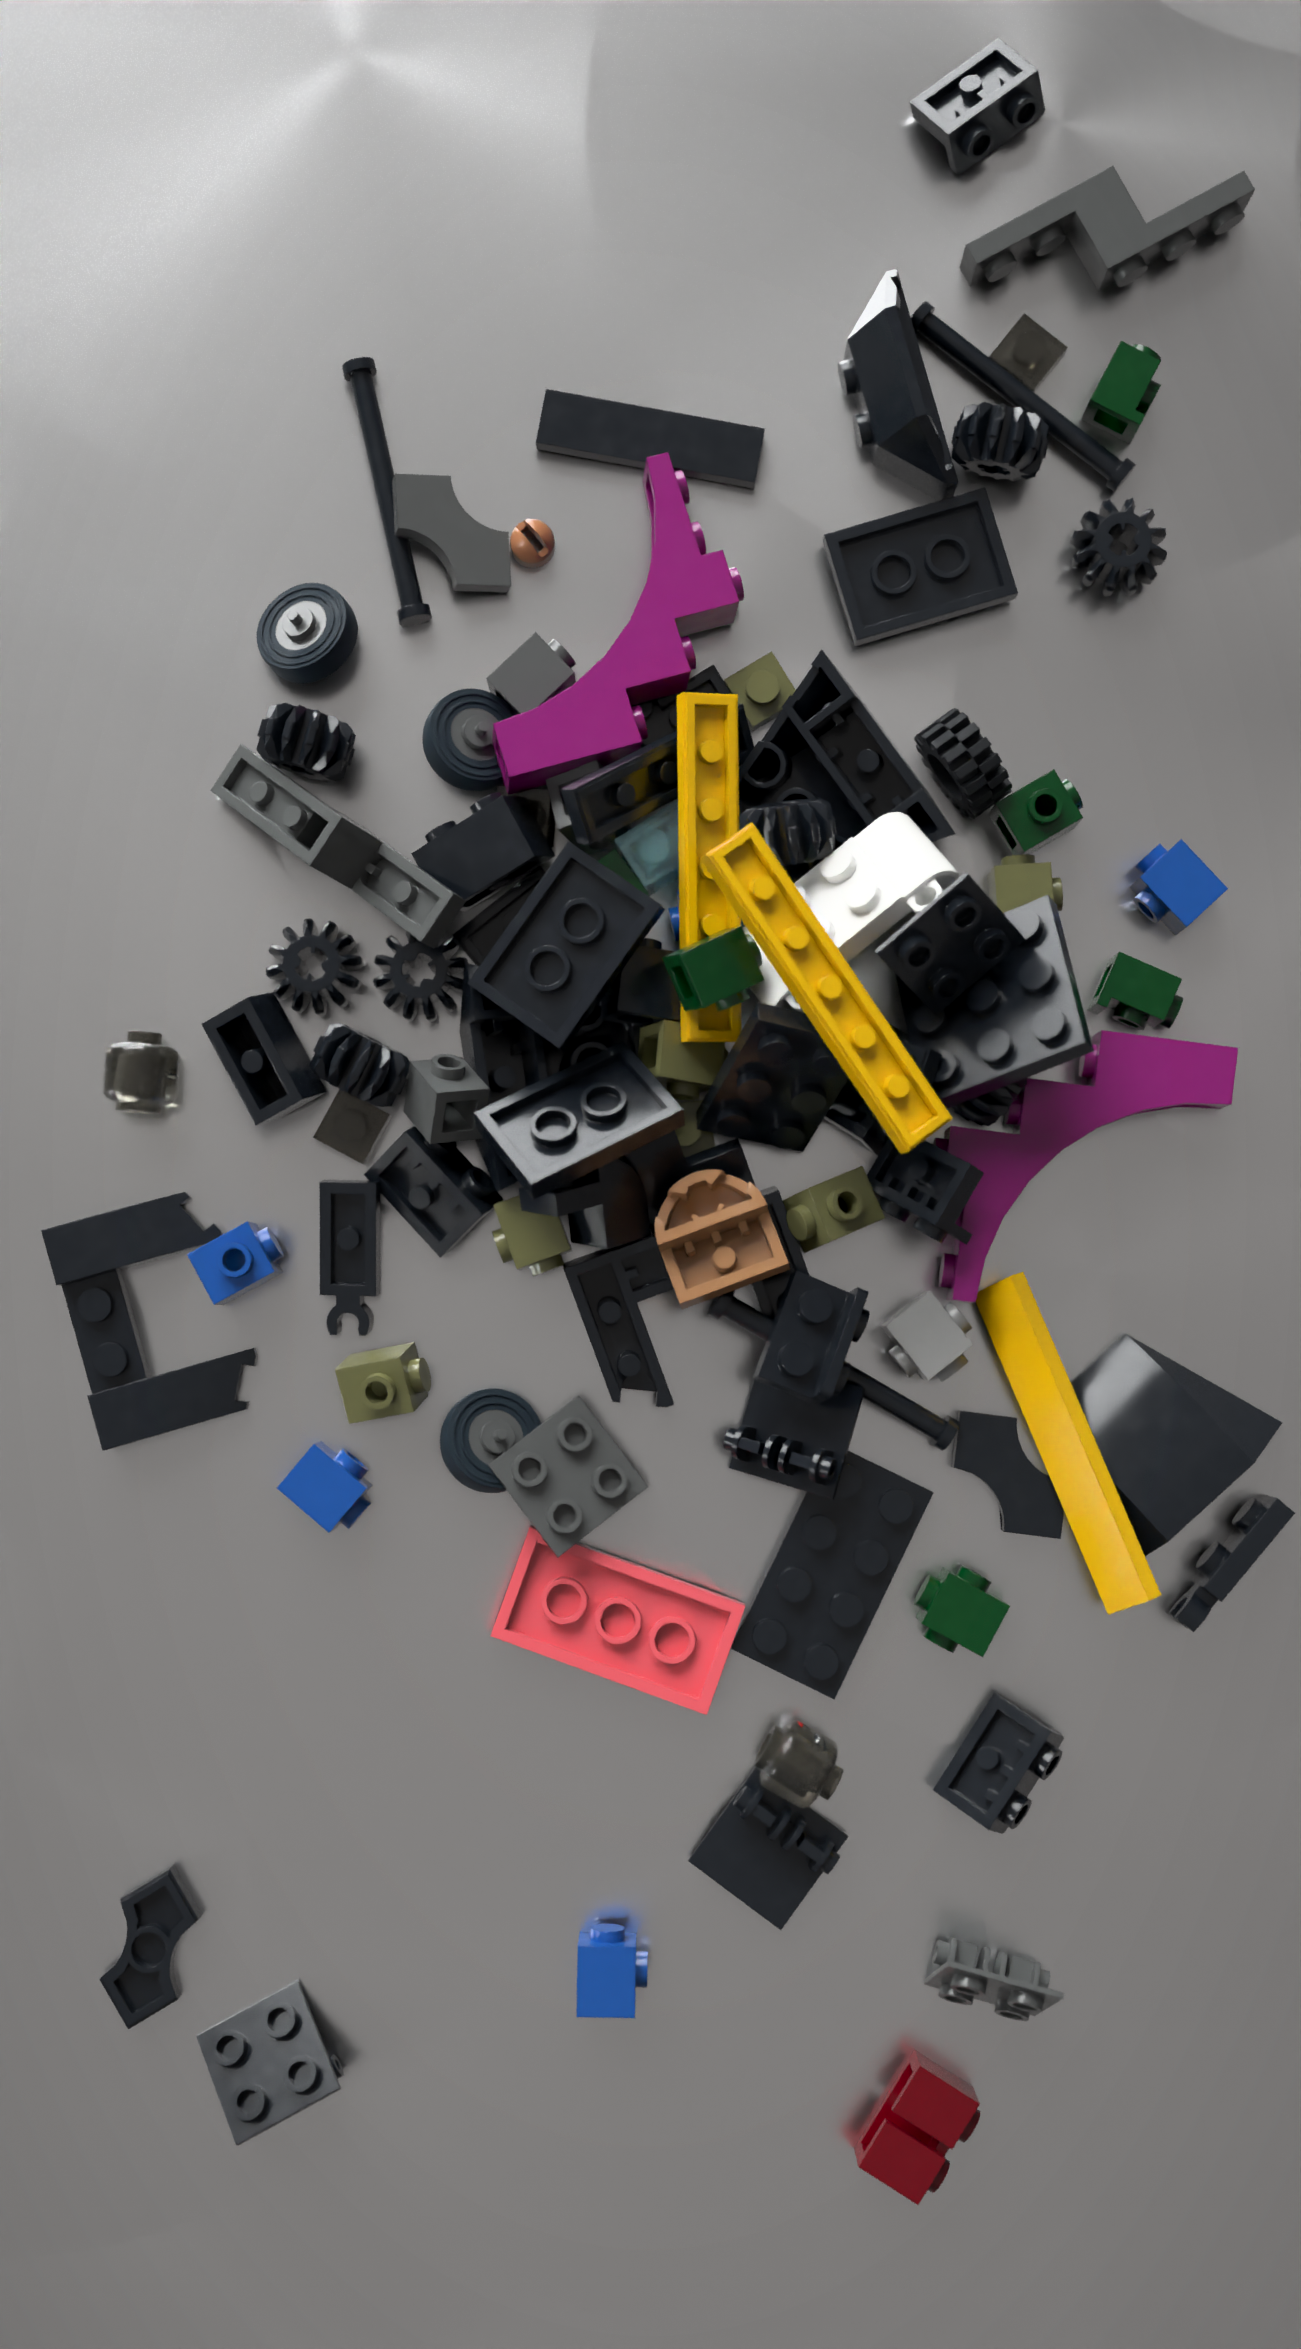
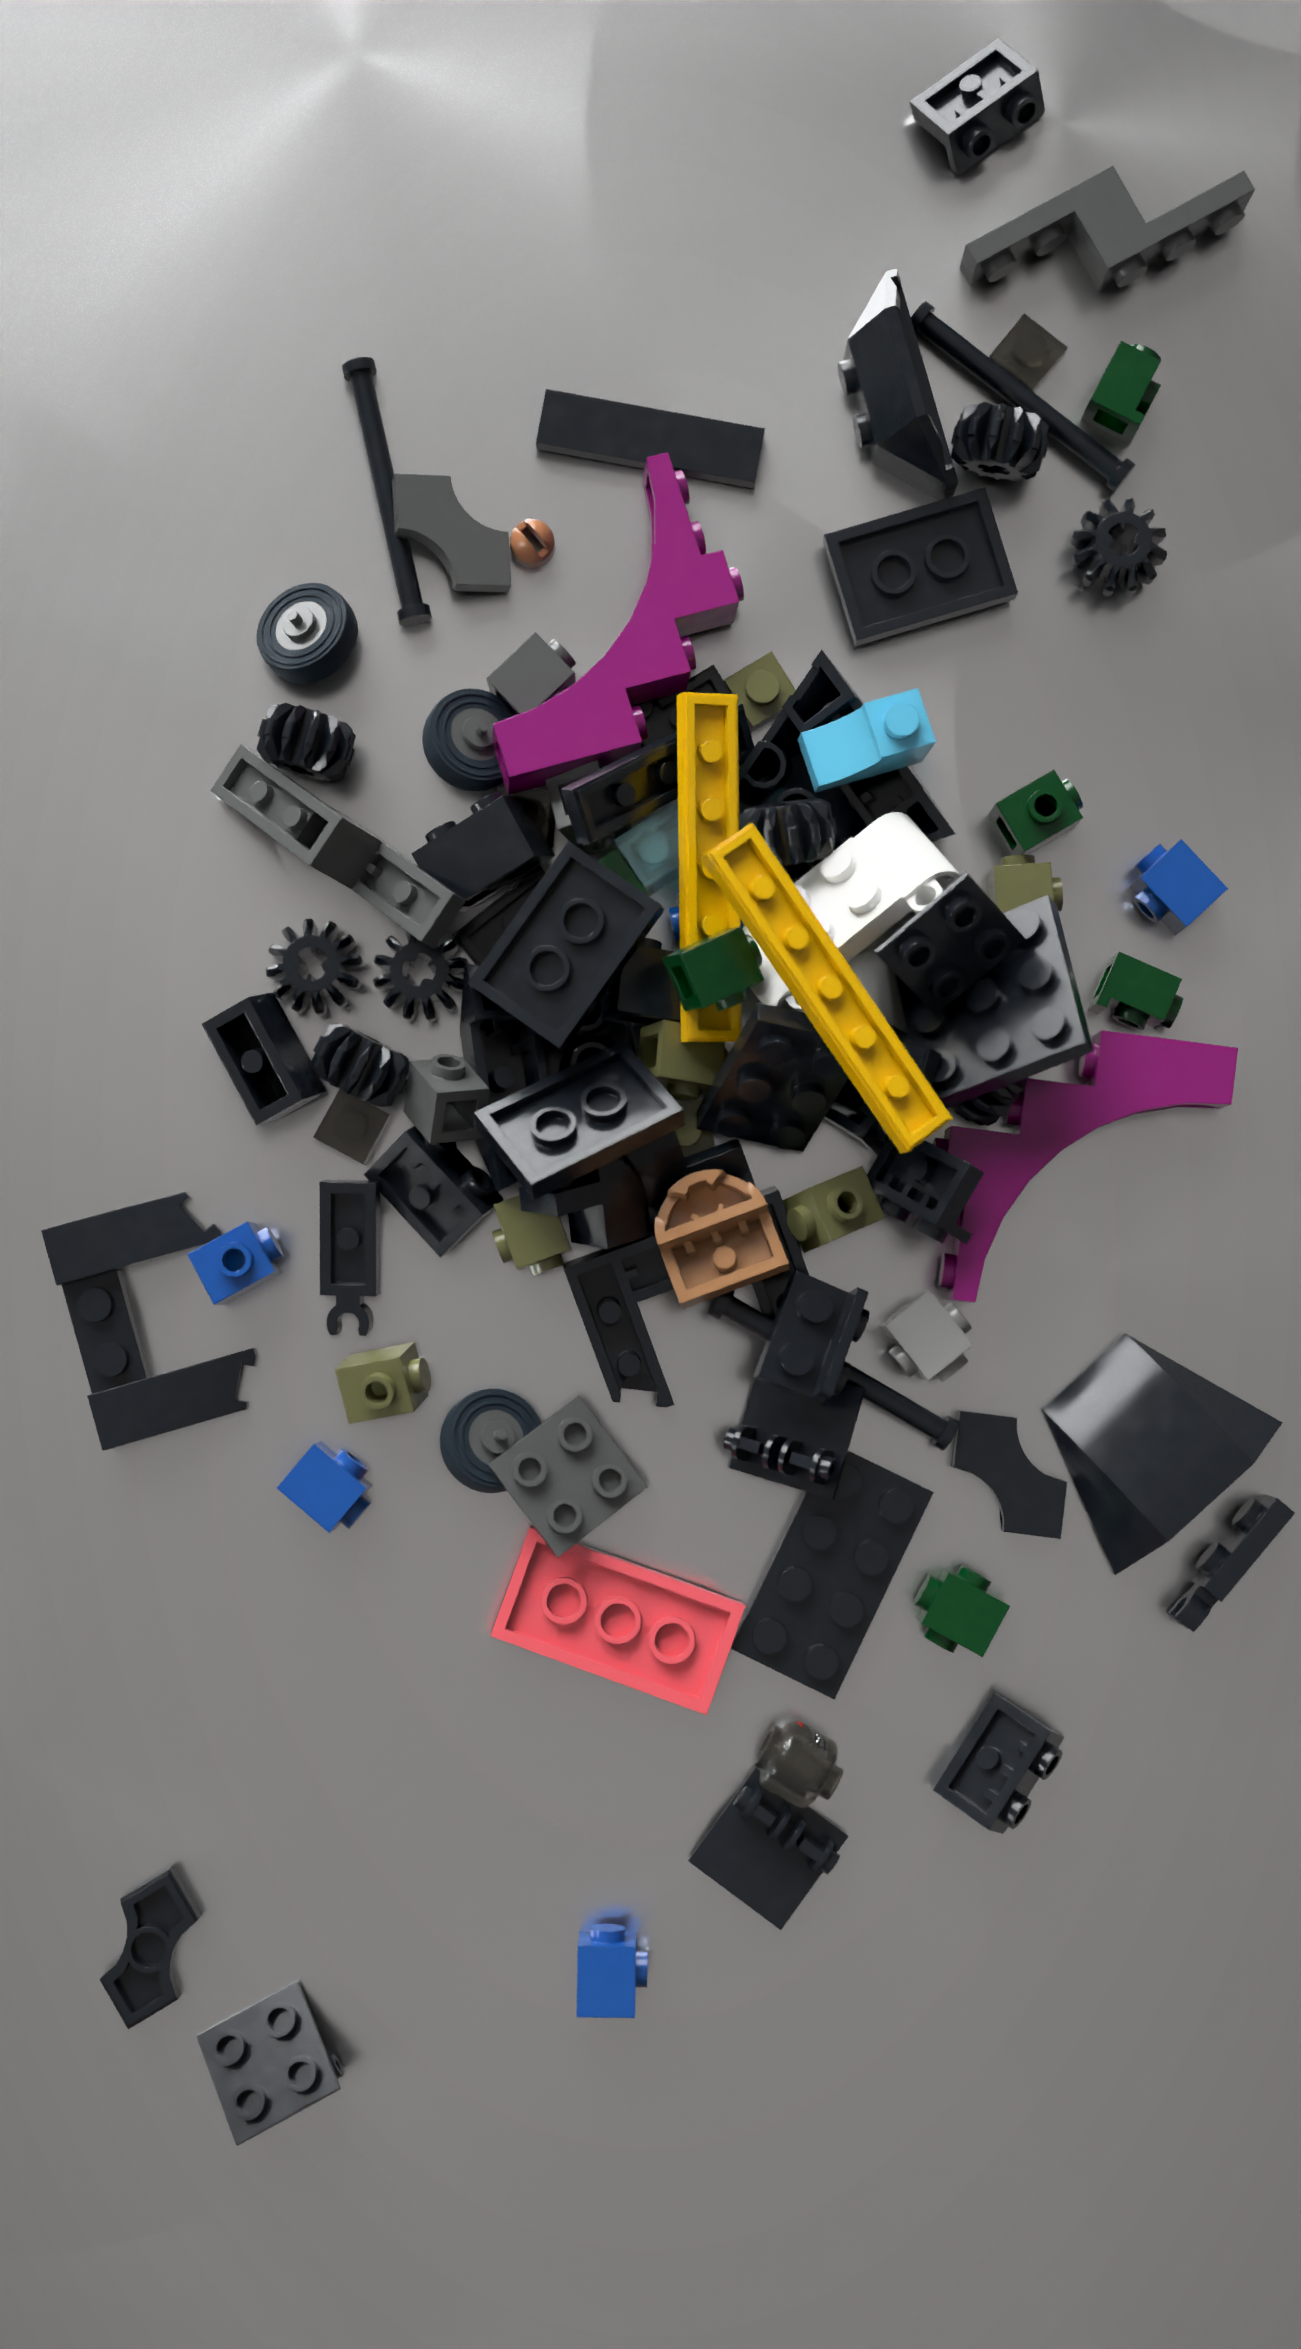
clear smoke head [102,1031,180,1114] -> none
dark red piece [854,2049,980,2205] -> none
black tyre [914,708,1012,819] -> none
dark grey hinge [924,1937,1064,2021] -> none
yellow tile [976,1272,1161,1615] -> none
none -> medium azure arch [797,688,936,793]

